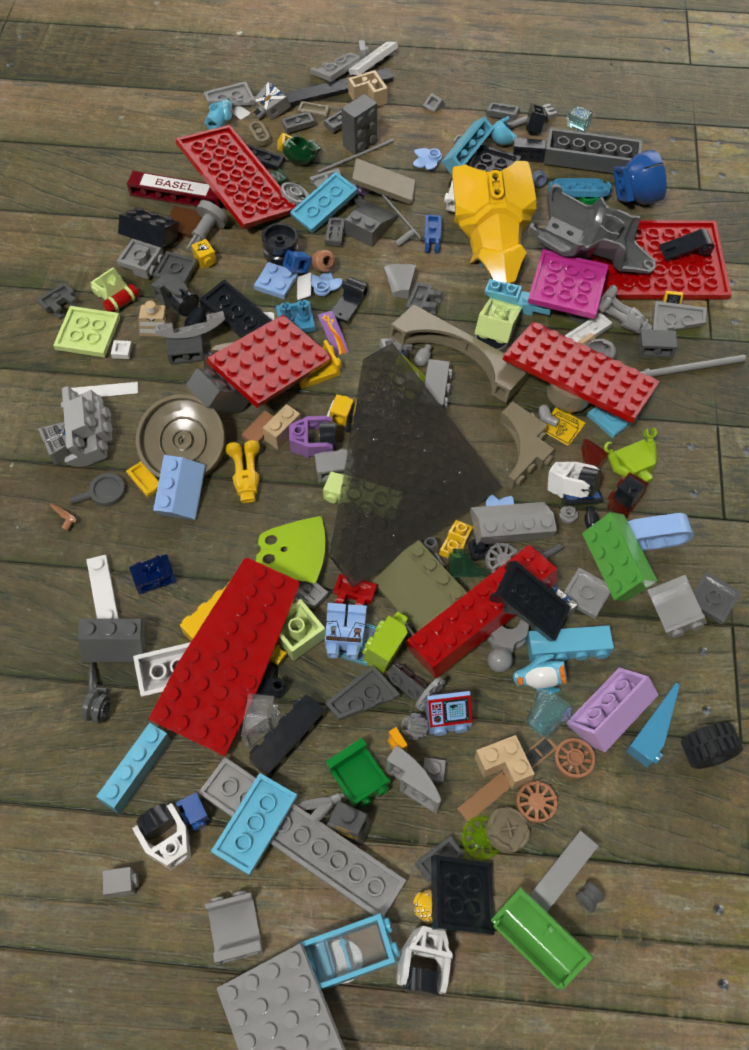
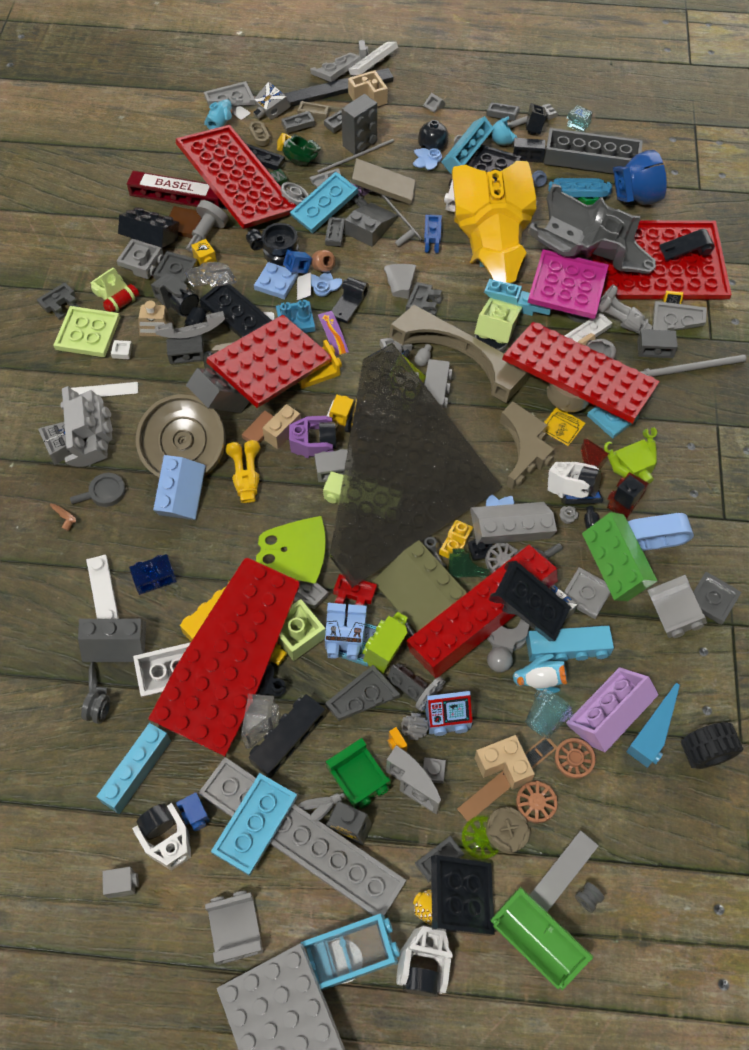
yellow tile [126,461,159,498] -> none
light grey arm [538,404,560,427] -> none
none -> clear slope [184,262,237,287]
none -> black wheel [246,229,263,250]
none -> black cylinder [418,120,448,150]

